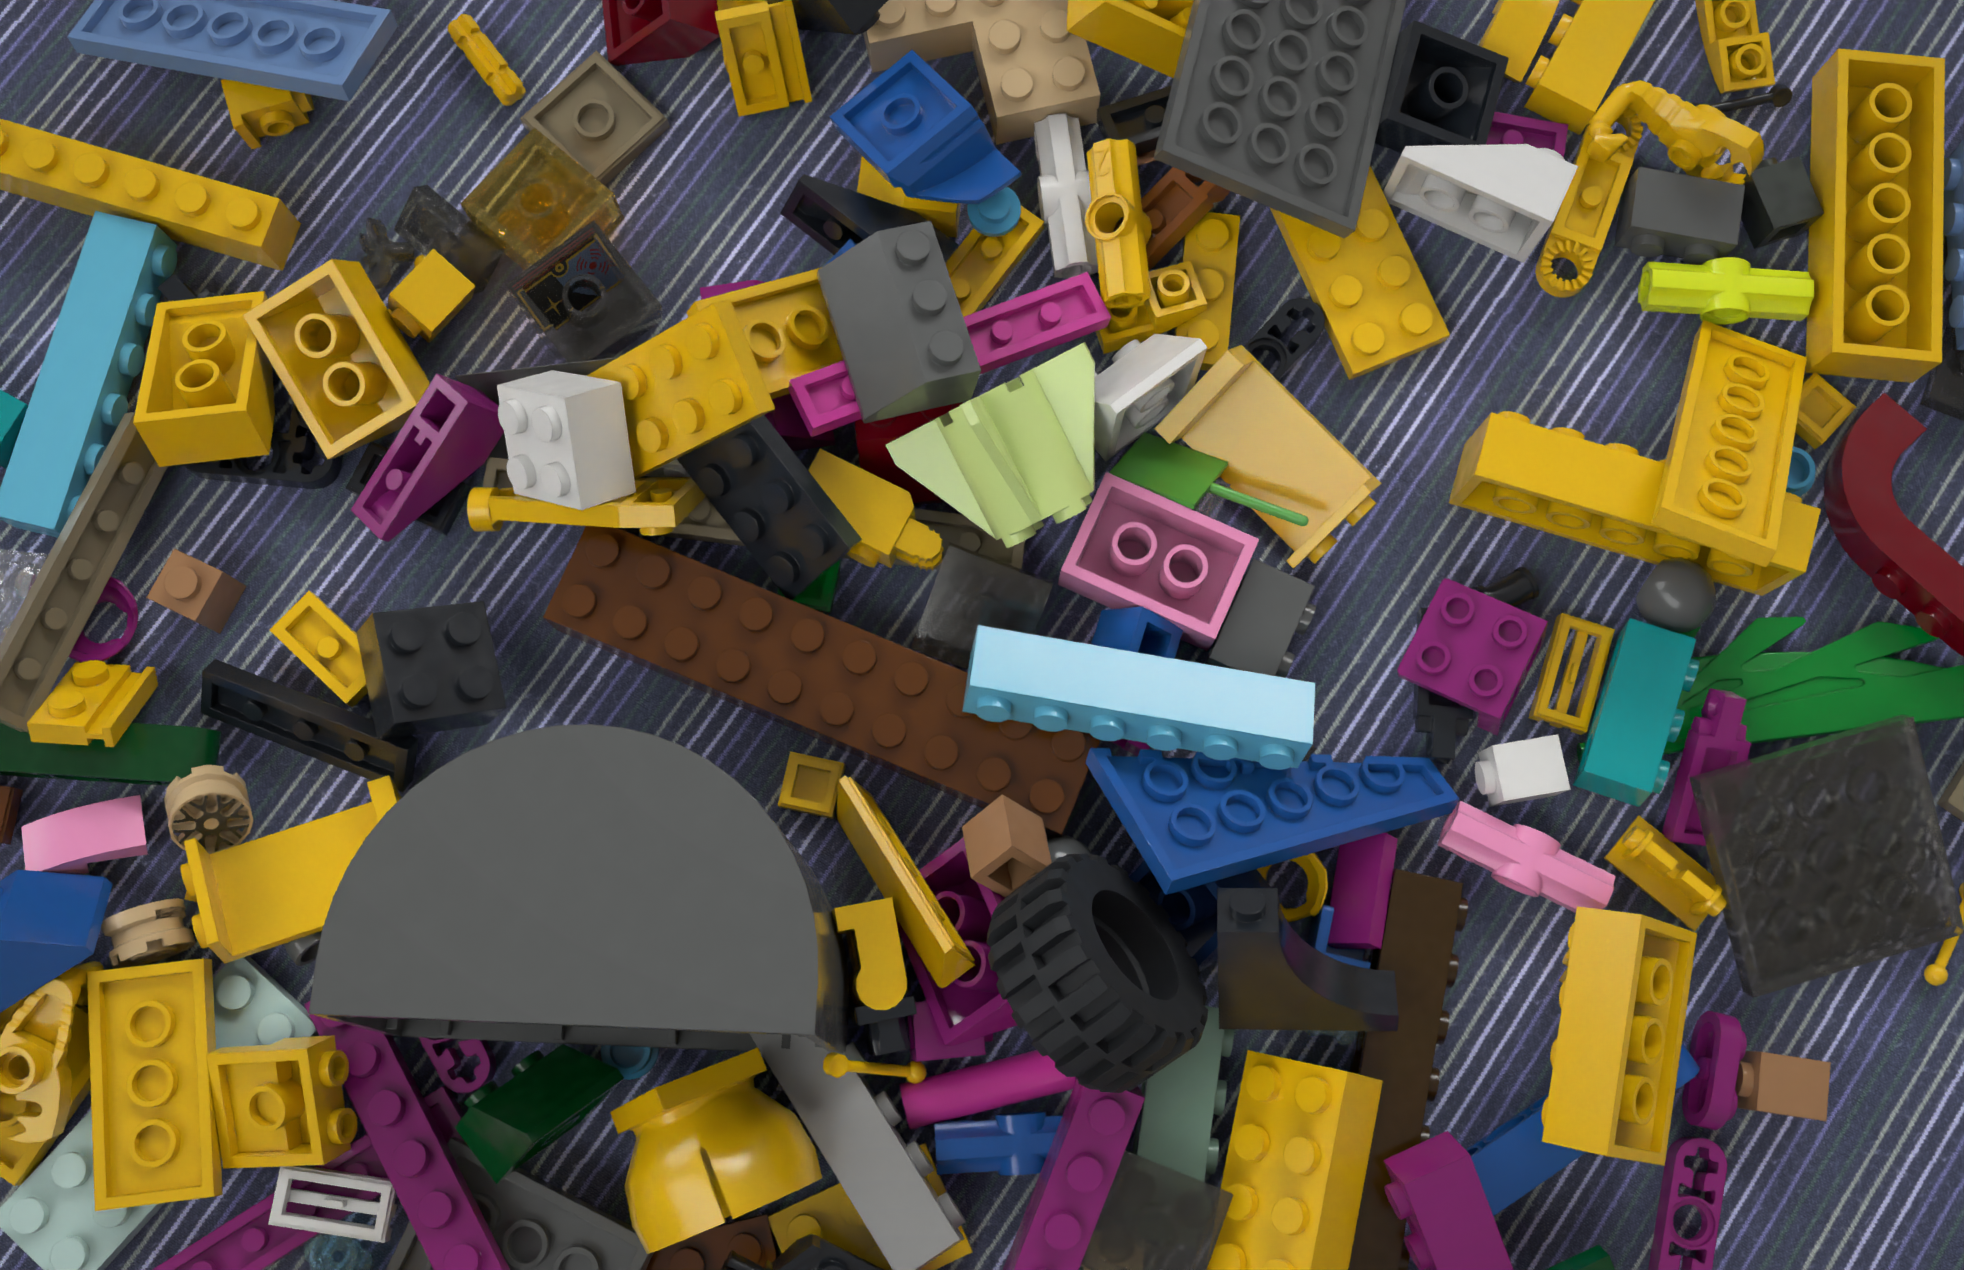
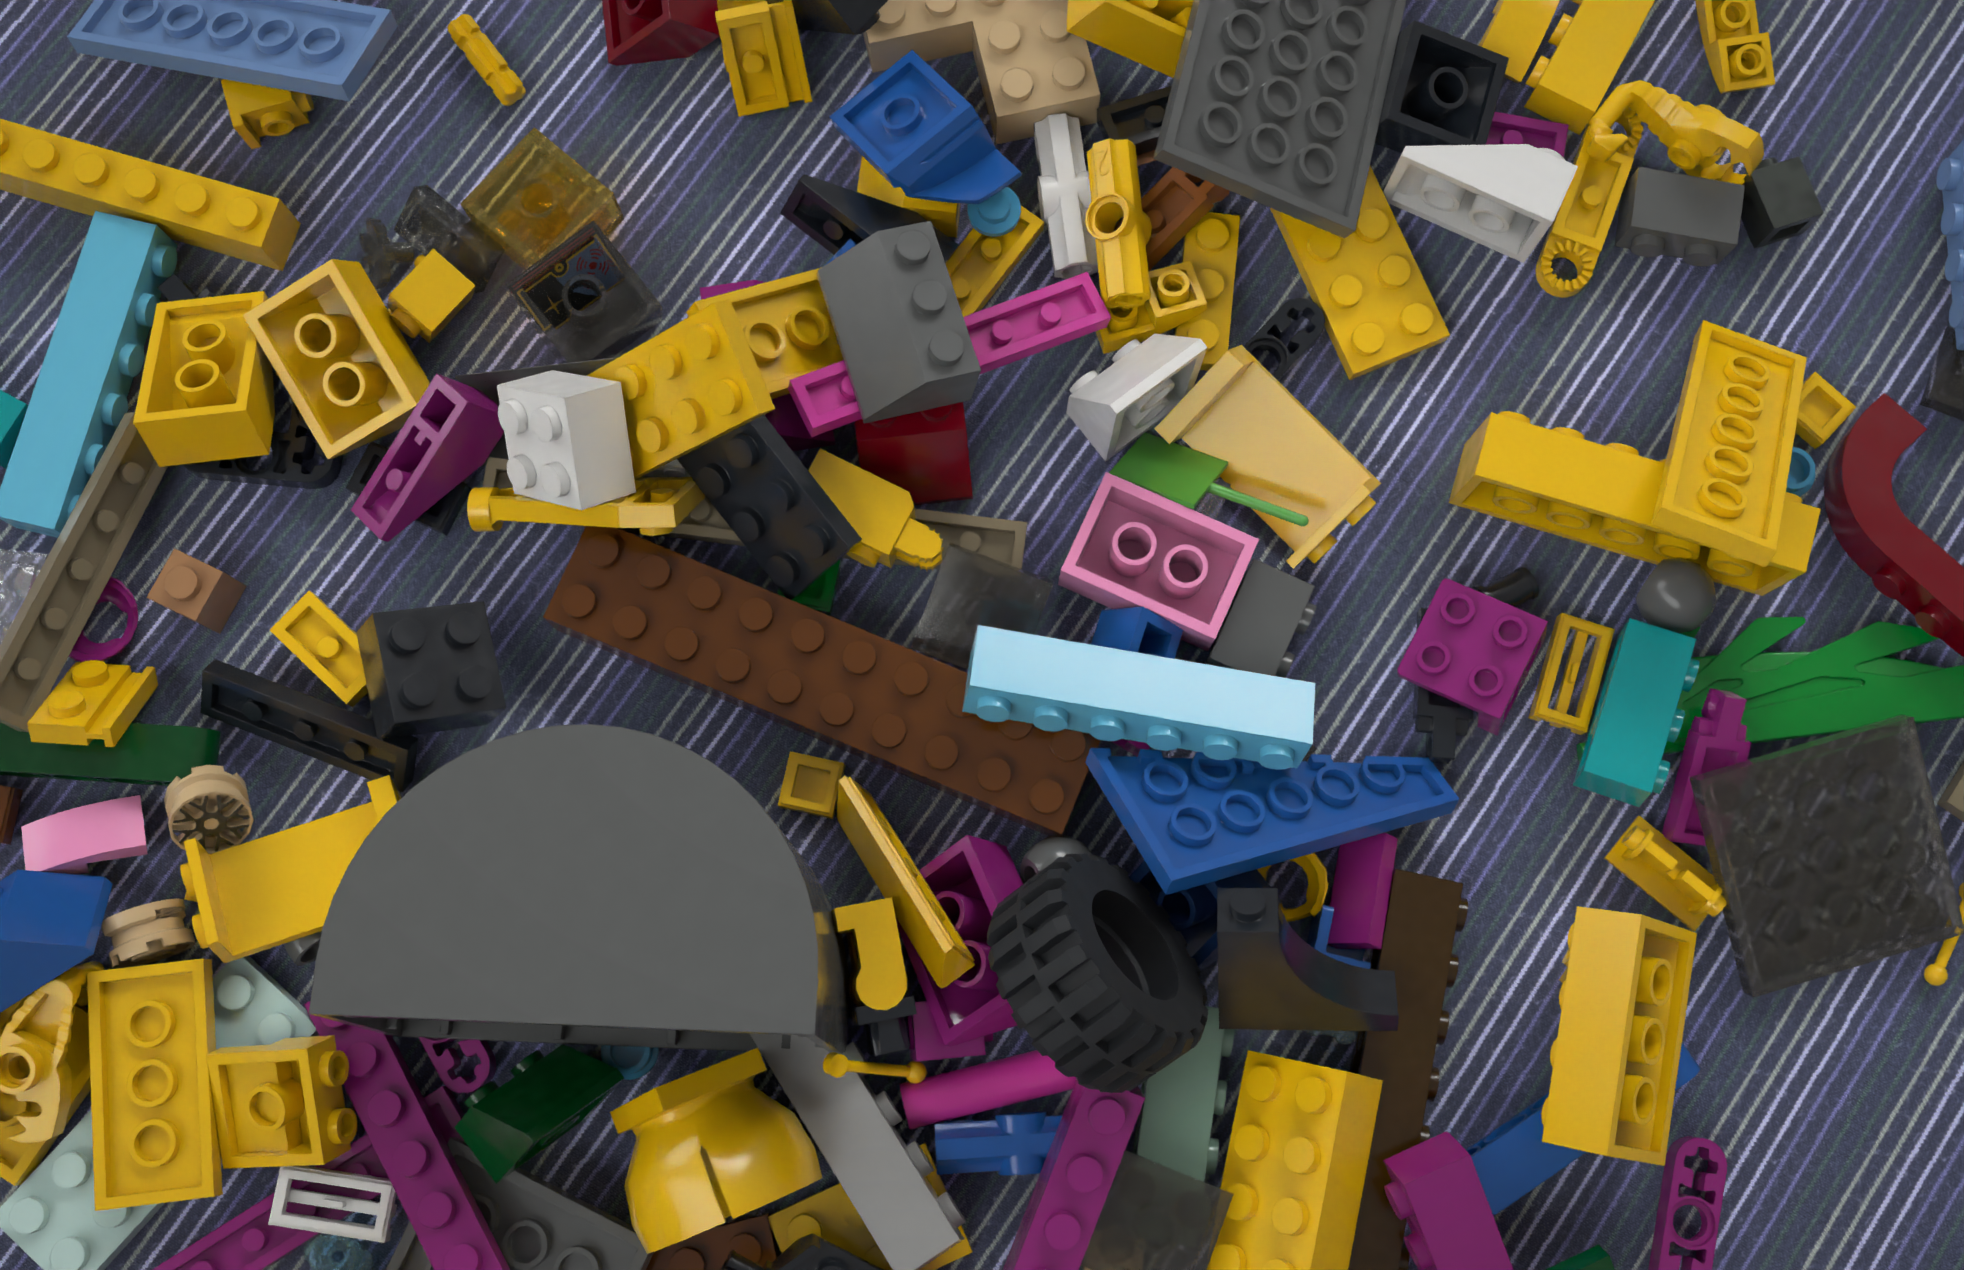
dark tan tile [520,50,670,195] -> none
yellowish green brick [886,342,1095,548] -> none
medium nougat brick [962,794,1052,898] -> none
bright pink piece [1437,801,1616,913] -> none
white brick [1475,734,1571,807] -> none
neon yellow piece [1638,257,1814,325] -> none
magenta plate [1682,1011,1747,1130] -> none
black hinge [1692,84,1793,113] -> none
medium nougat brick [1735,1051,1831,1121] -> none
yellow brick [1806,48,1945,383] -> none

